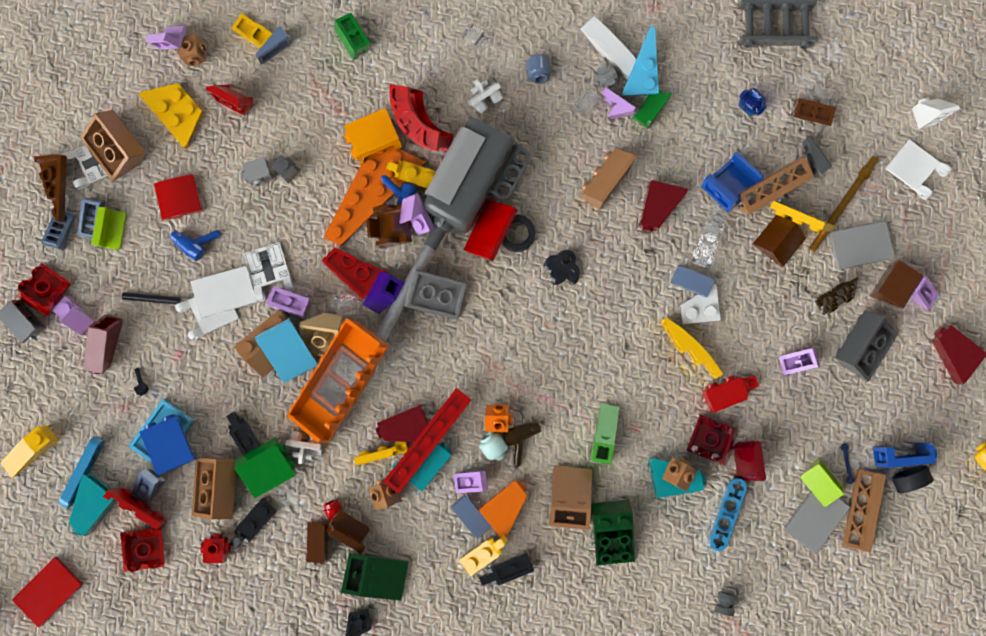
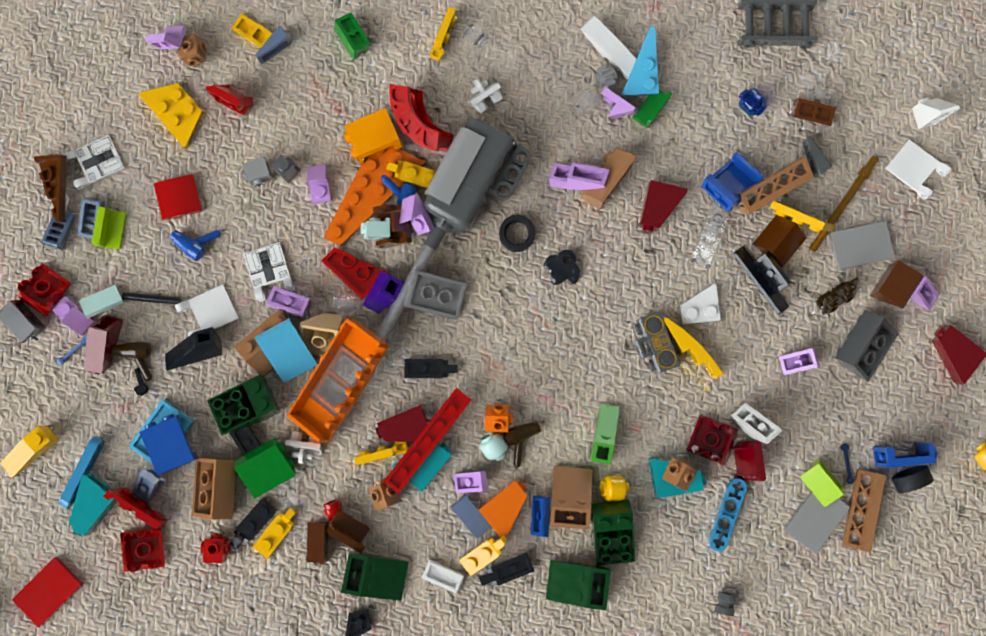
medium nougat slope [80,110,146,181] -> none
white tile [190,266,258,319] -> none
red tile [463,200,518,261] -> none
sand blue head [525,54,552,84] -> none
sand blue slope [670,266,715,298] -> none
red hinge [702,375,759,413] -> none
none -> medium blue hinge [57,336,87,365]
none -> light aqua tile [79,285,124,319]
none -> dark brown piece [111,342,152,381]
none -> black slope [165,327,222,371]
none -> dark green slope [207,375,281,436]
none -> yellow hinge [252,507,297,559]
none -> lavender slope [307,164,332,204]
none -> light aqua brick [361,218,390,240]
none -> black hinge [404,359,458,379]
none -> white tile [421,559,465,594]
none -> yellow hinge [429,7,457,61]
none -> blue tile [531,496,550,537]
none -> dark green slope [546,560,611,610]
none -> lavender slope [549,162,610,190]
none -> yellow head [599,475,630,501]
none -> dark grey piece [634,311,680,374]
none -> white slope [731,403,782,444]
none -> black bracket [733,246,791,315]

